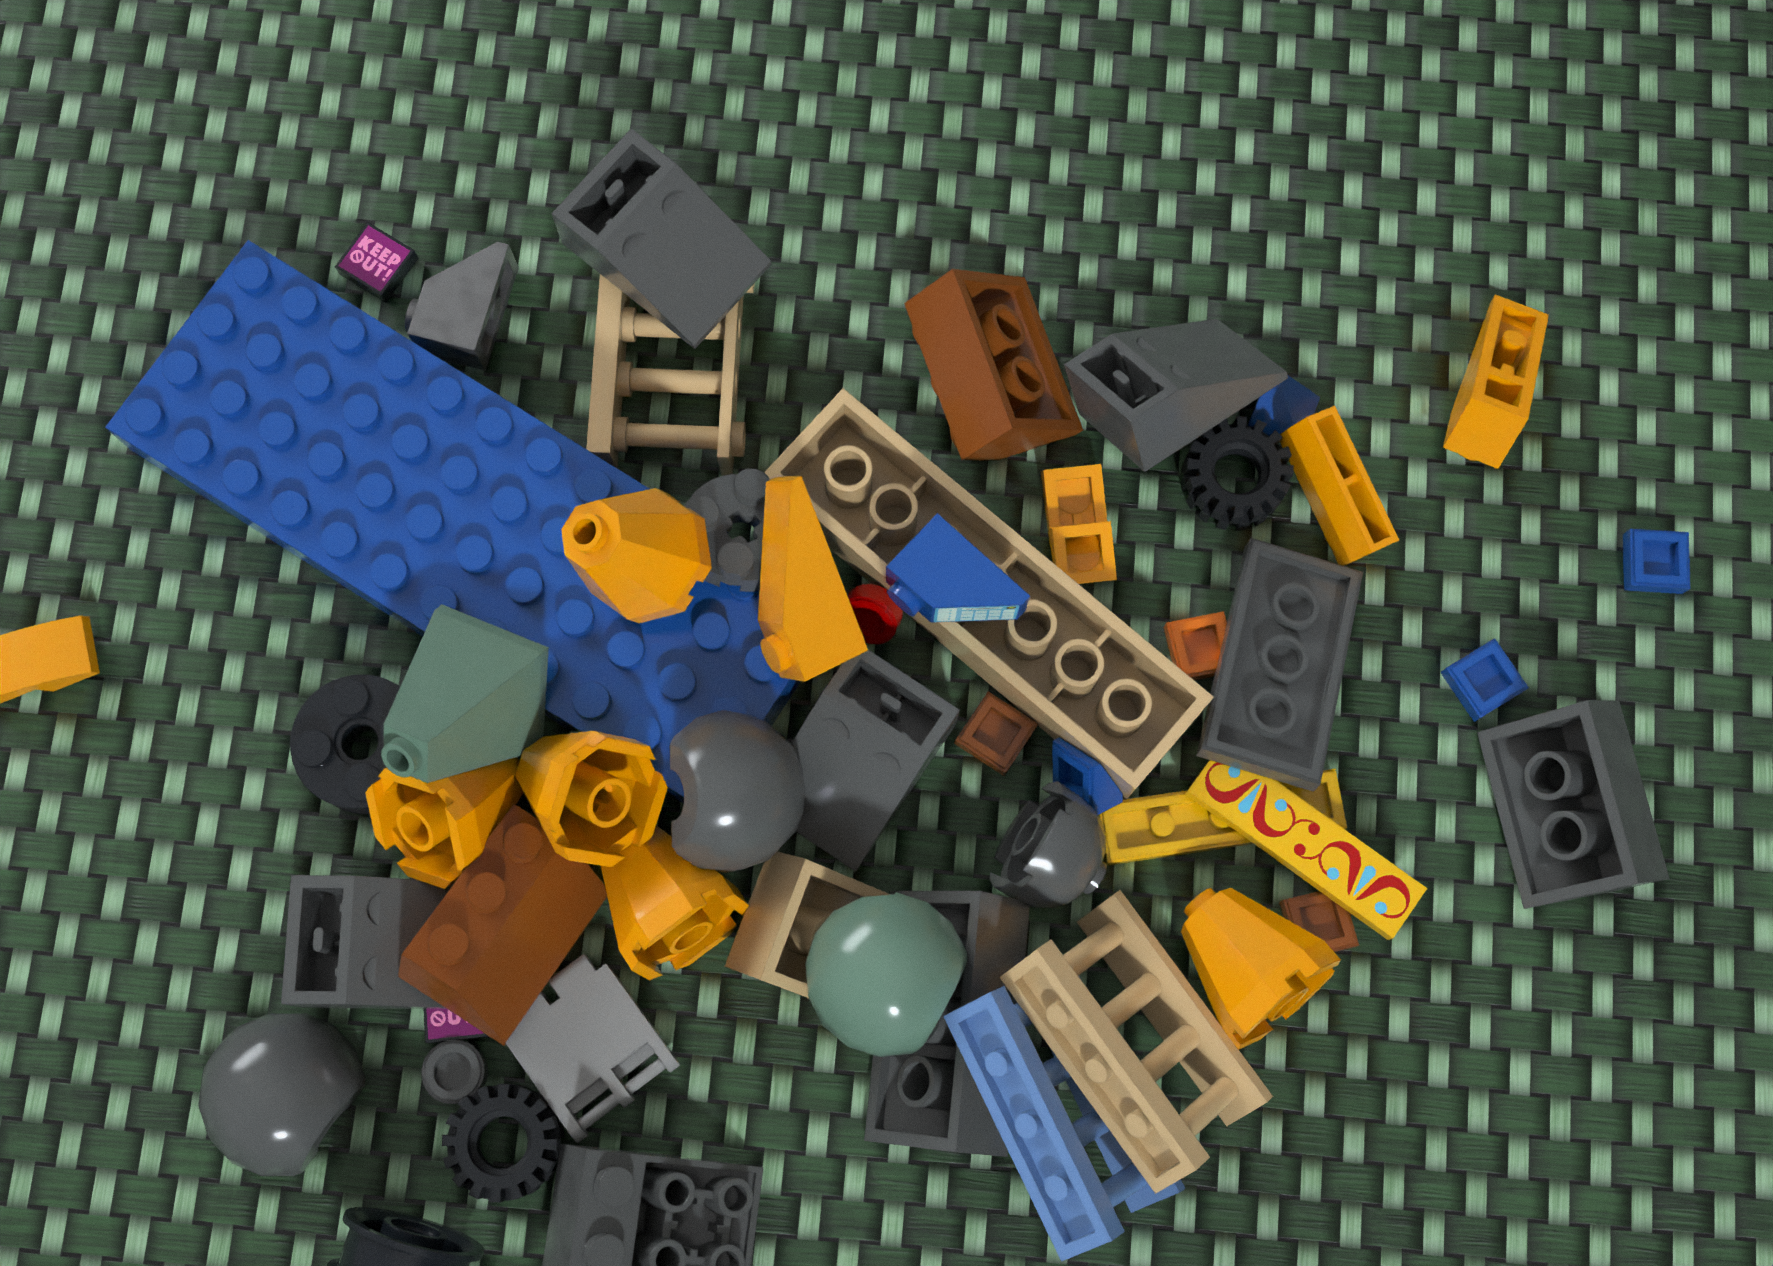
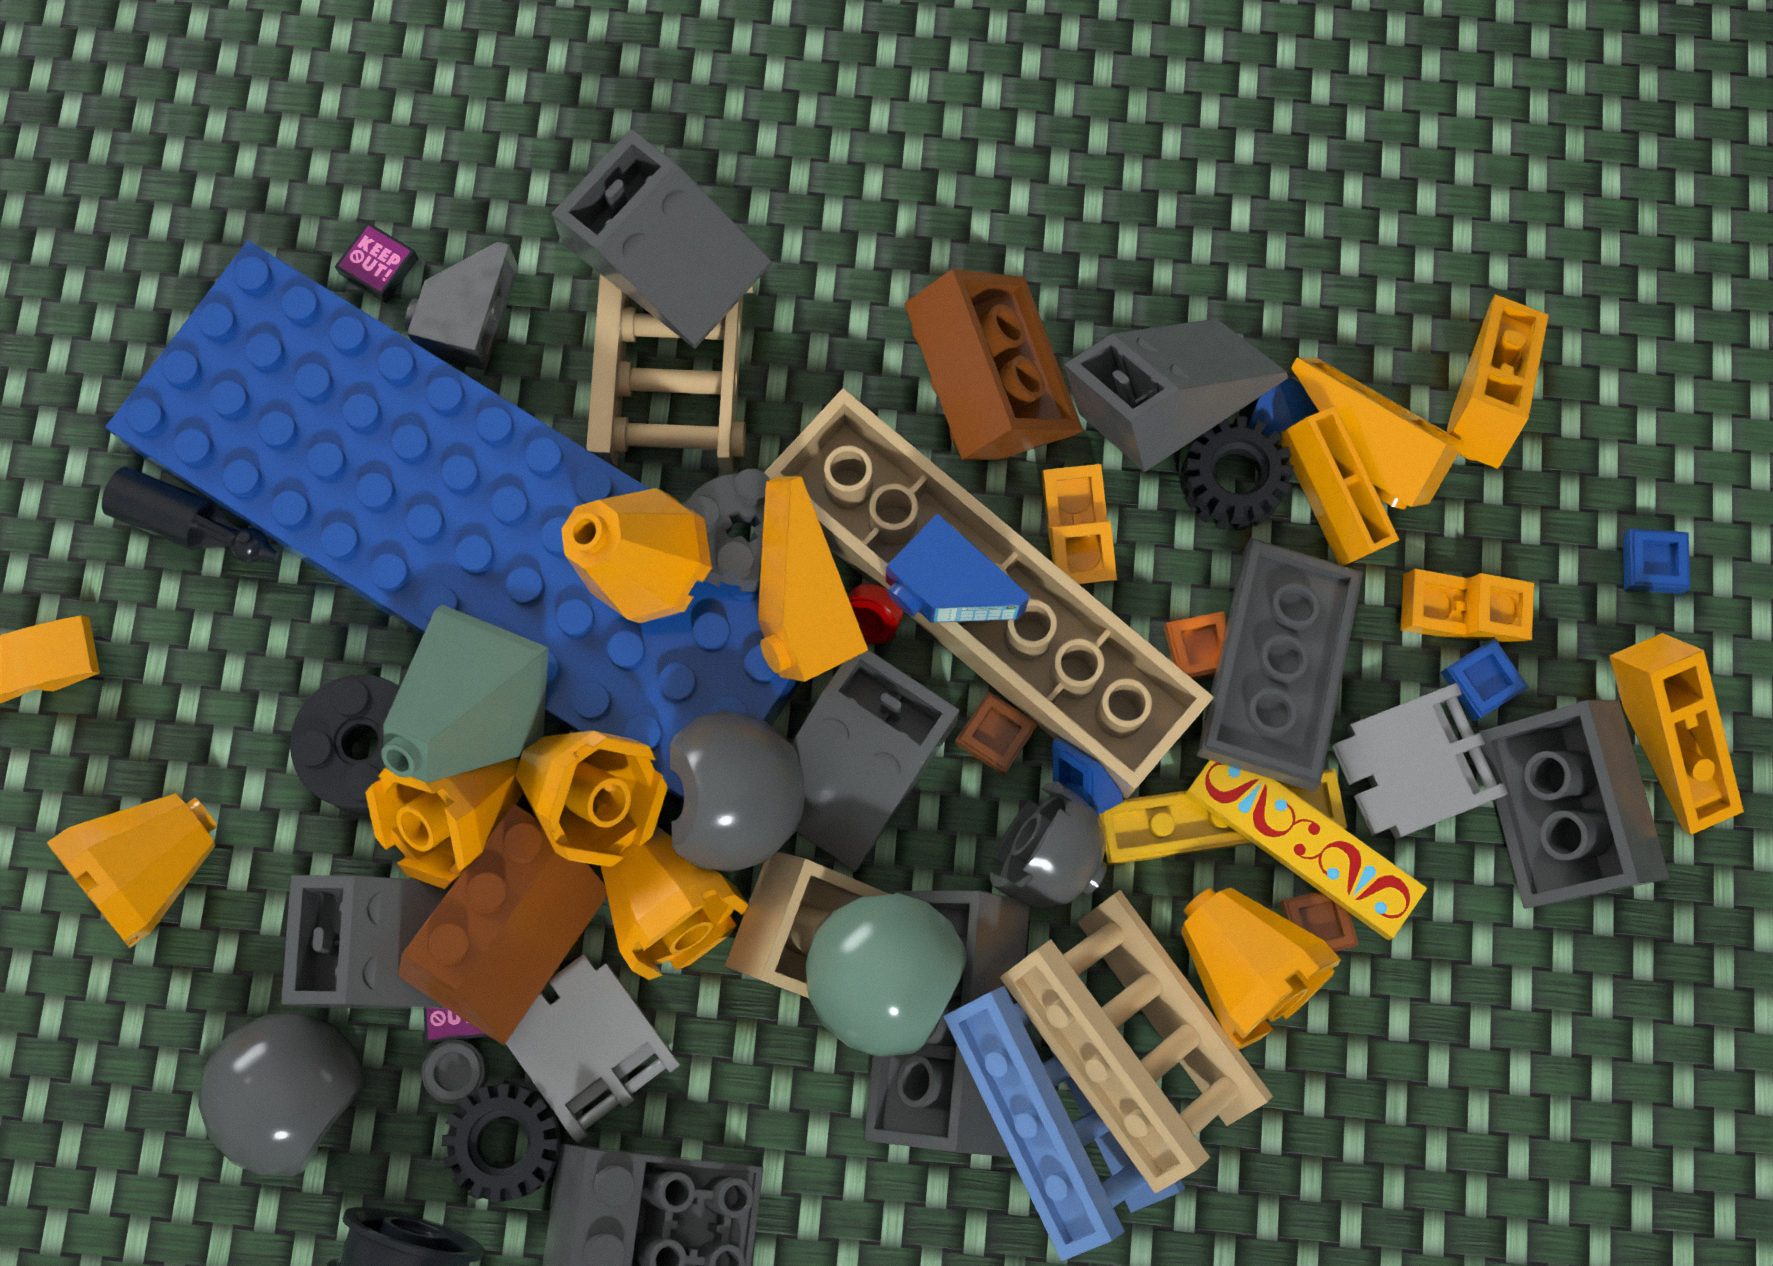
none -> light orange cone [47,793,218,948]
none -> black wheel [102,466,279,563]
none -> light orange slope [1291,357,1465,510]
none -> light grey plate [1332,683,1508,840]
none -> light orange slope [1401,569,1534,642]
none -> light orange slope [1609,633,1744,835]

